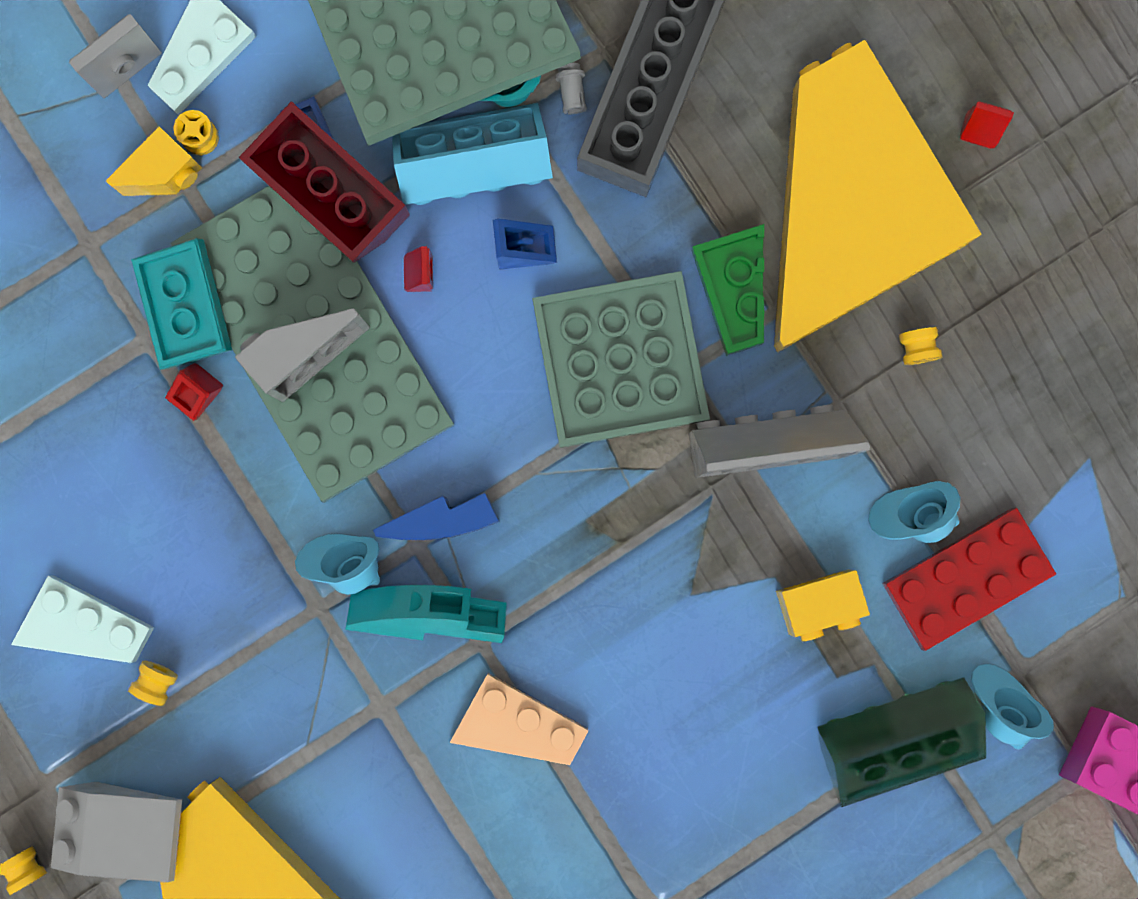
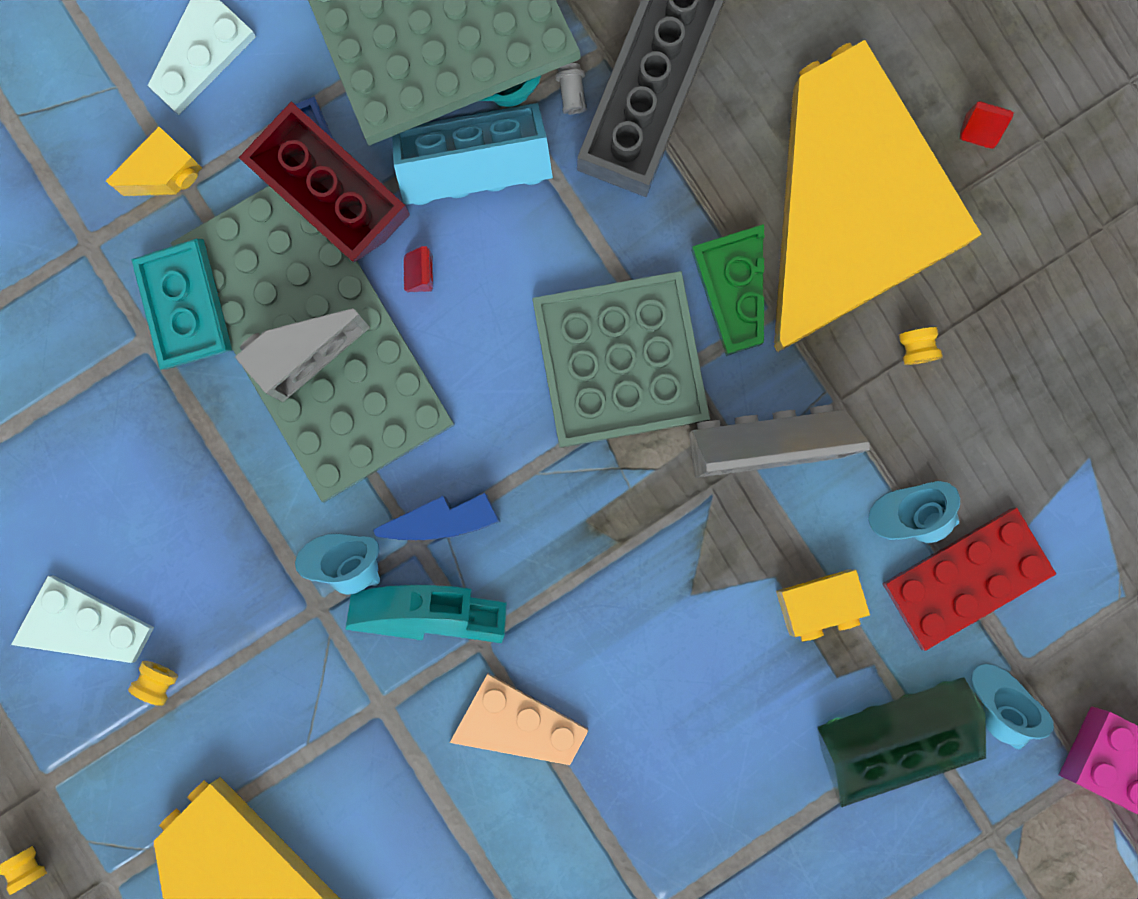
light grey slope [51,782,182,883] -> none
light grey plate [69,14,162,98] -> none
red slope [165,363,223,421] -> none
yellow wheel [173,110,219,156] -> none
blue slope [493,218,557,270] -> none

